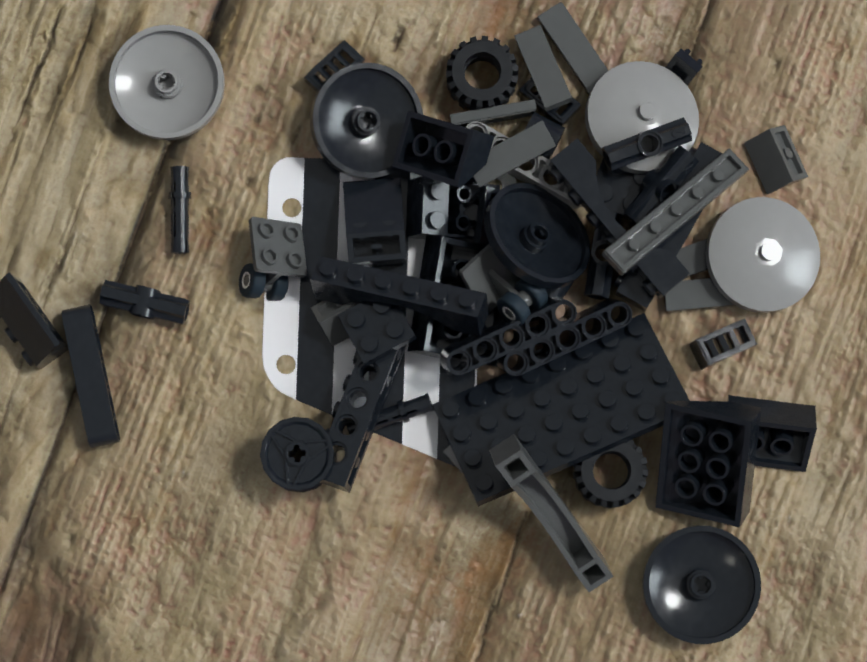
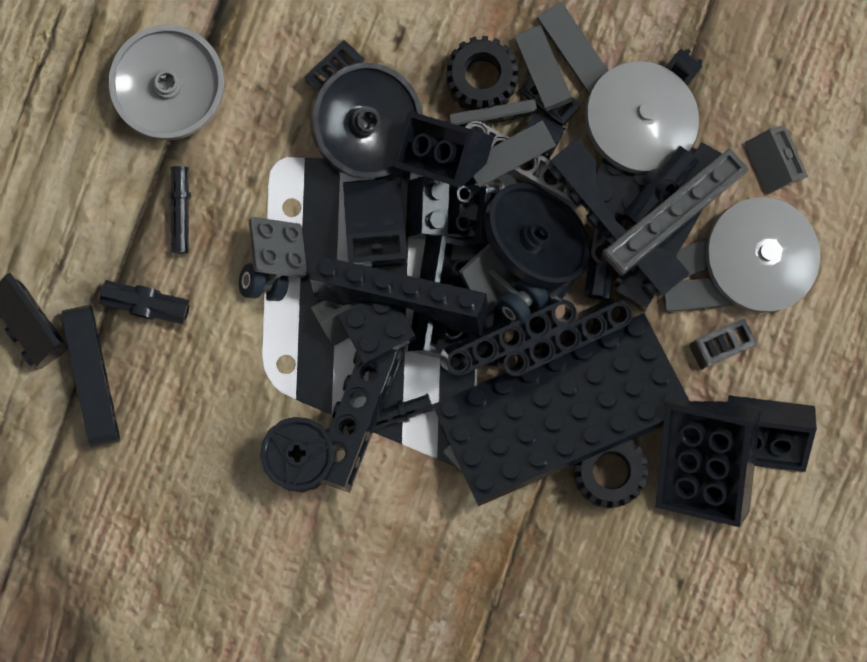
dark grey arch [489,434,614,592] -> none
black piece [602,117,692,171] -> none
black dish [642,526,761,644] -> none

